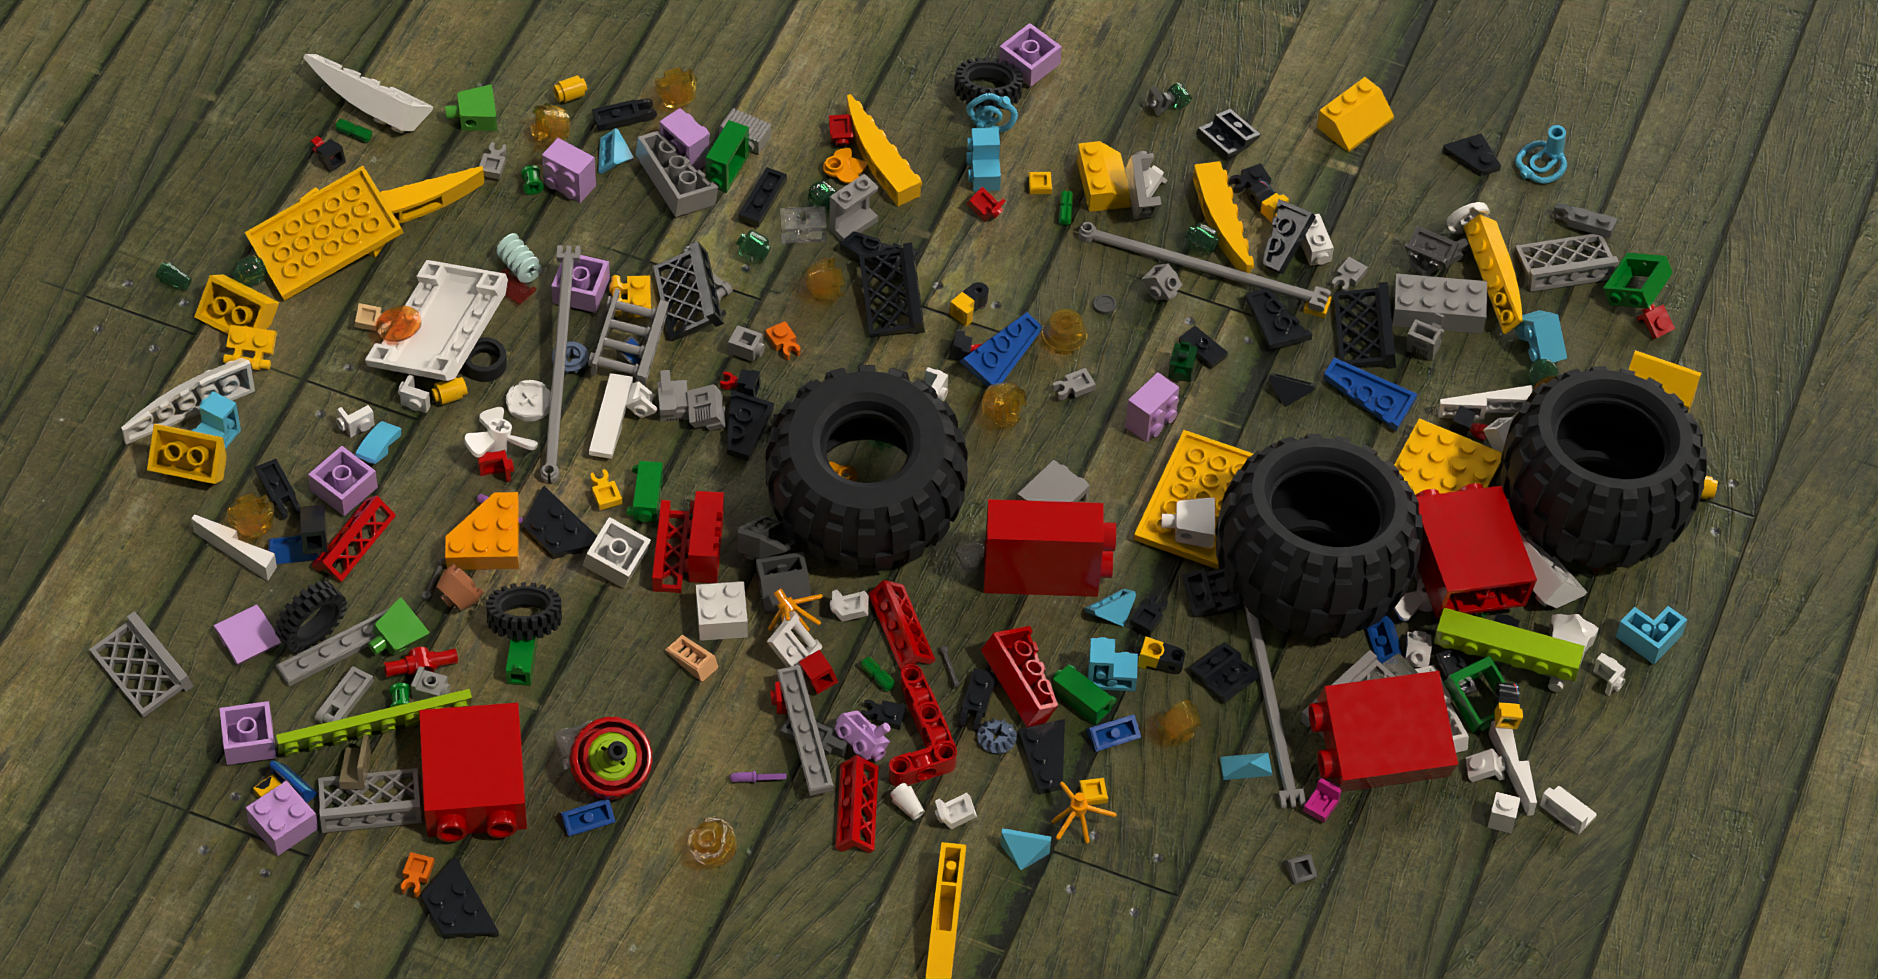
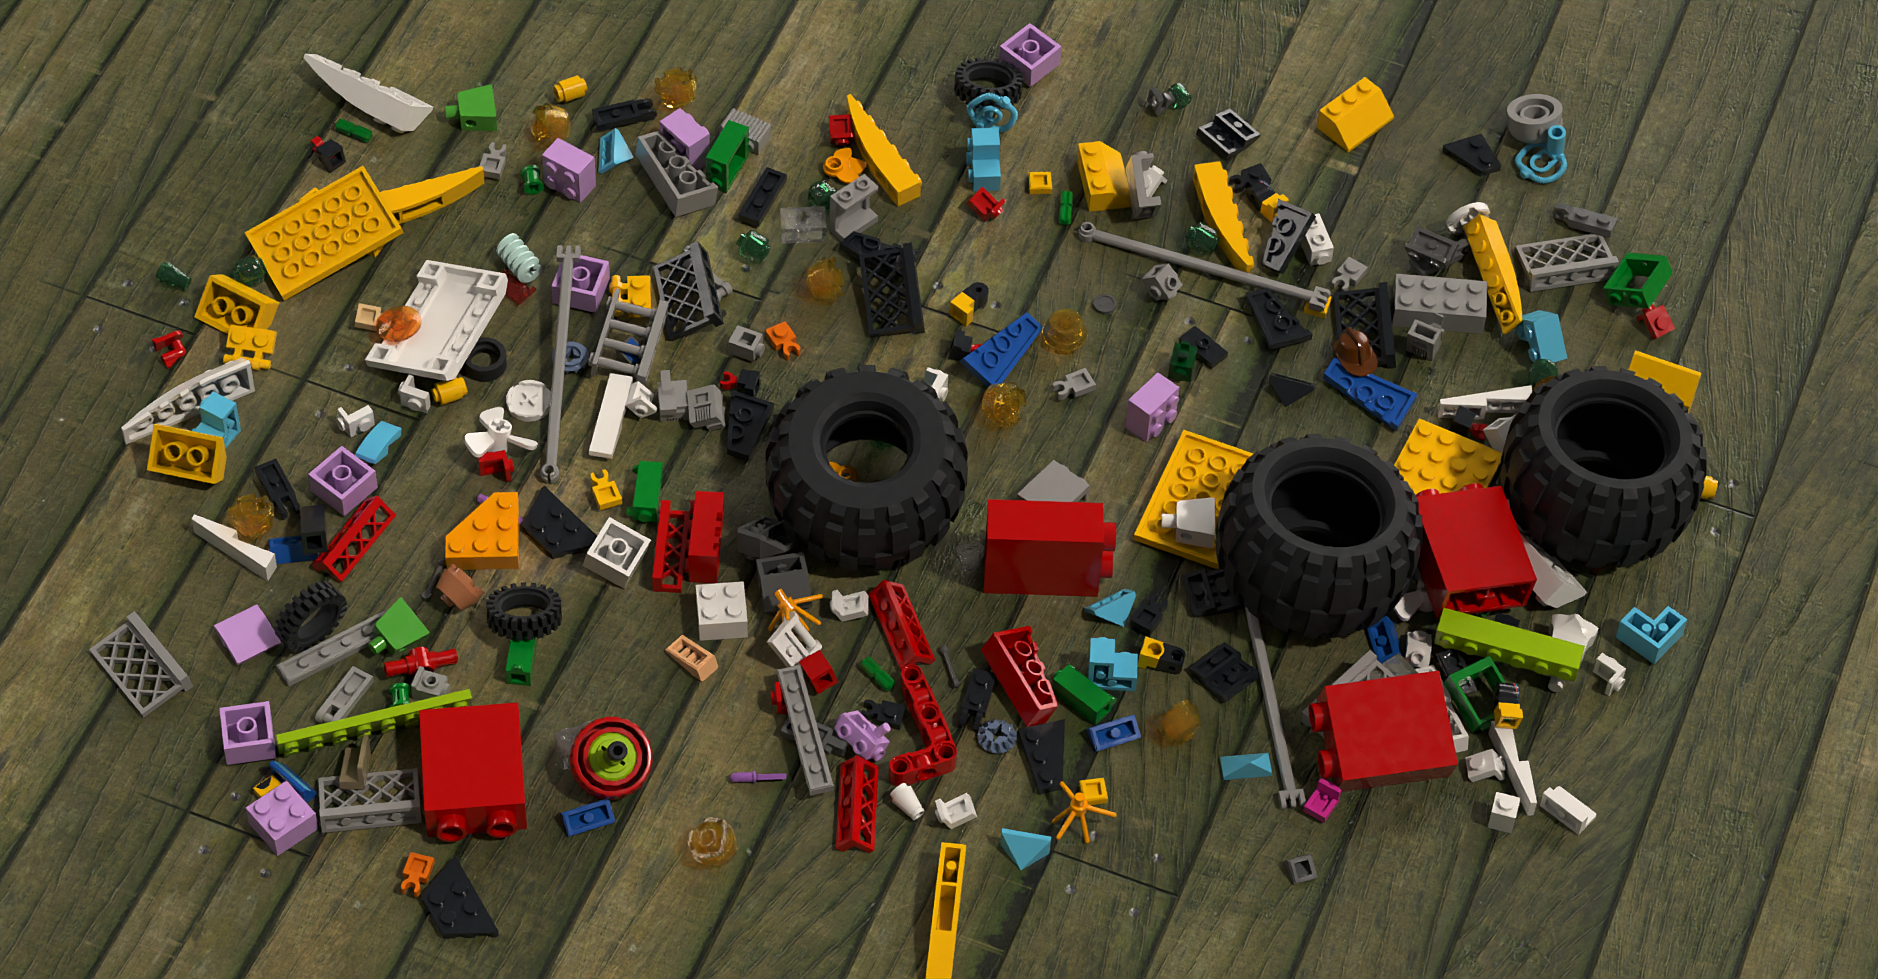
none -> red piece [152,330,186,369]
none -> reddish brown piece [1333,327,1378,377]
none -> light grey piece [1507,94,1563,144]

